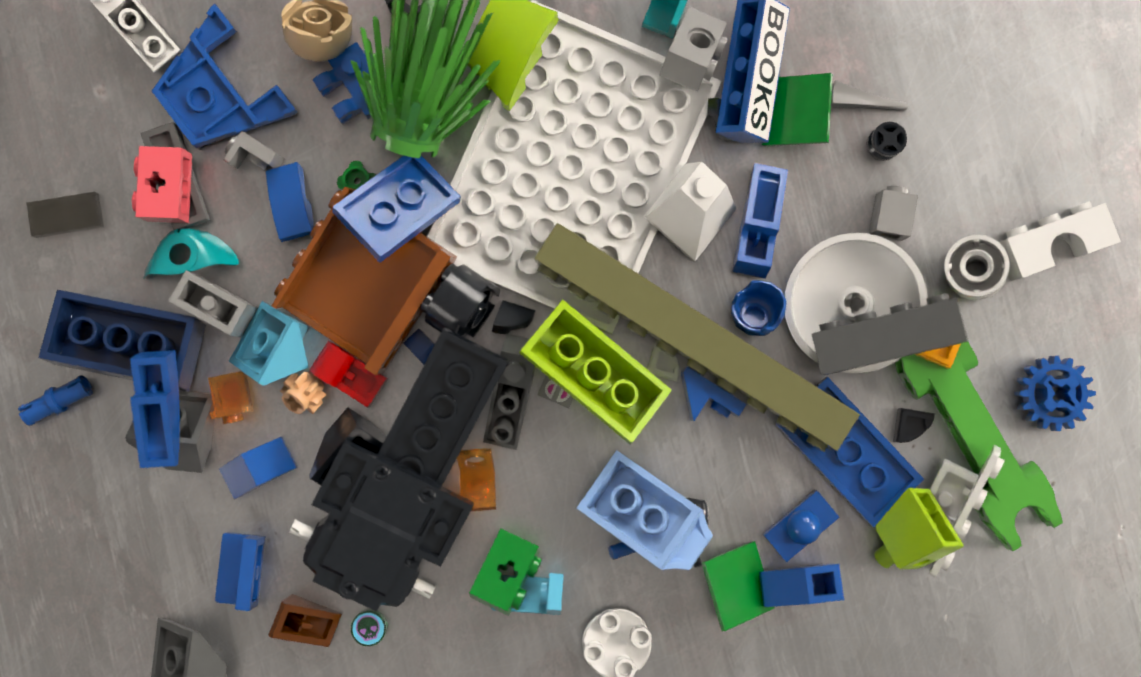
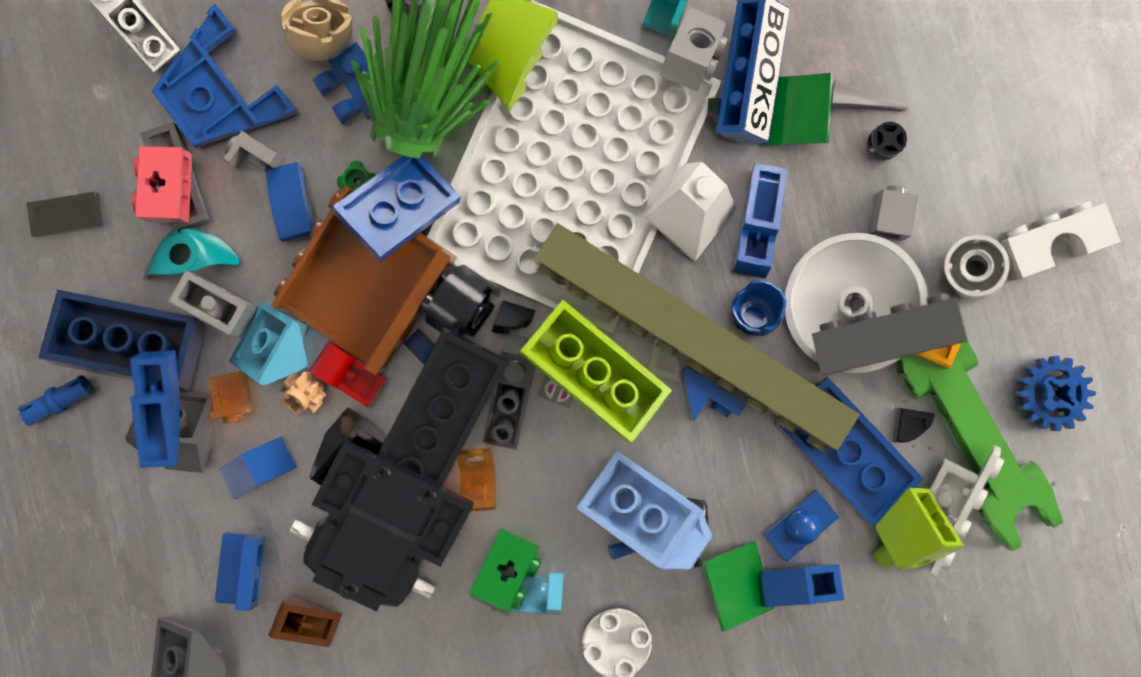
tile [351,609,388,646] -> none

